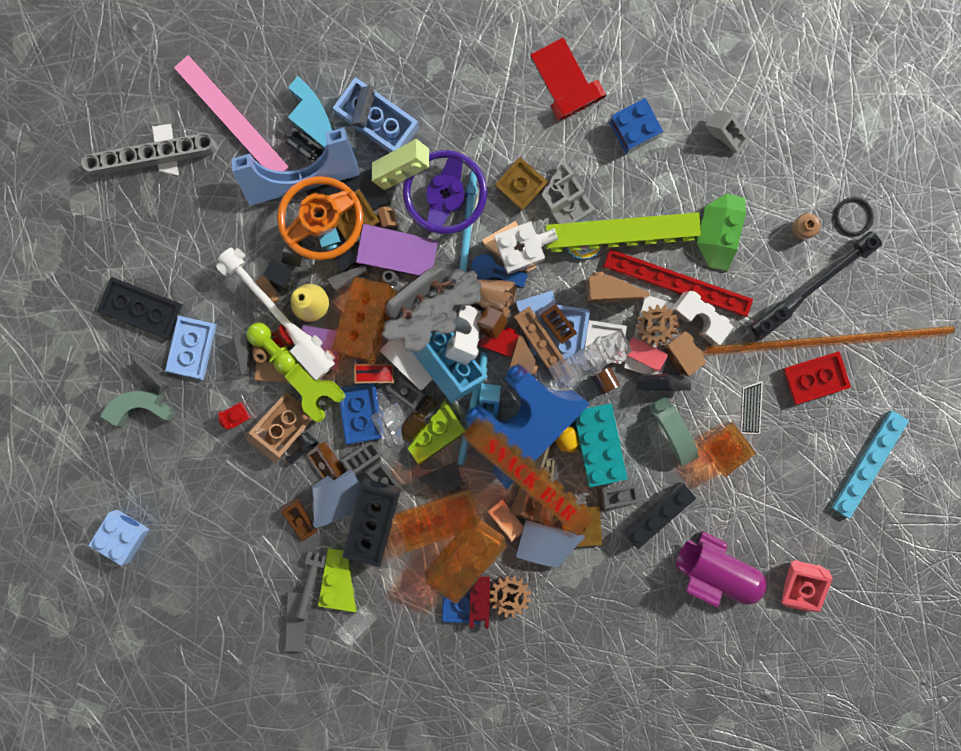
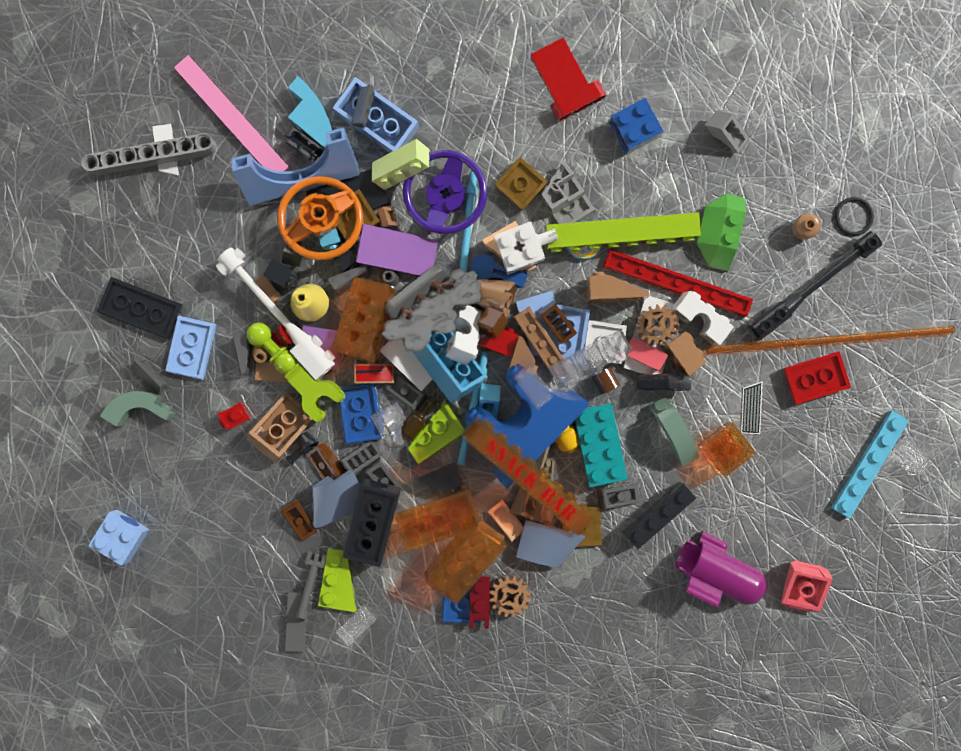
none -> clear tile [514,365,553,409]

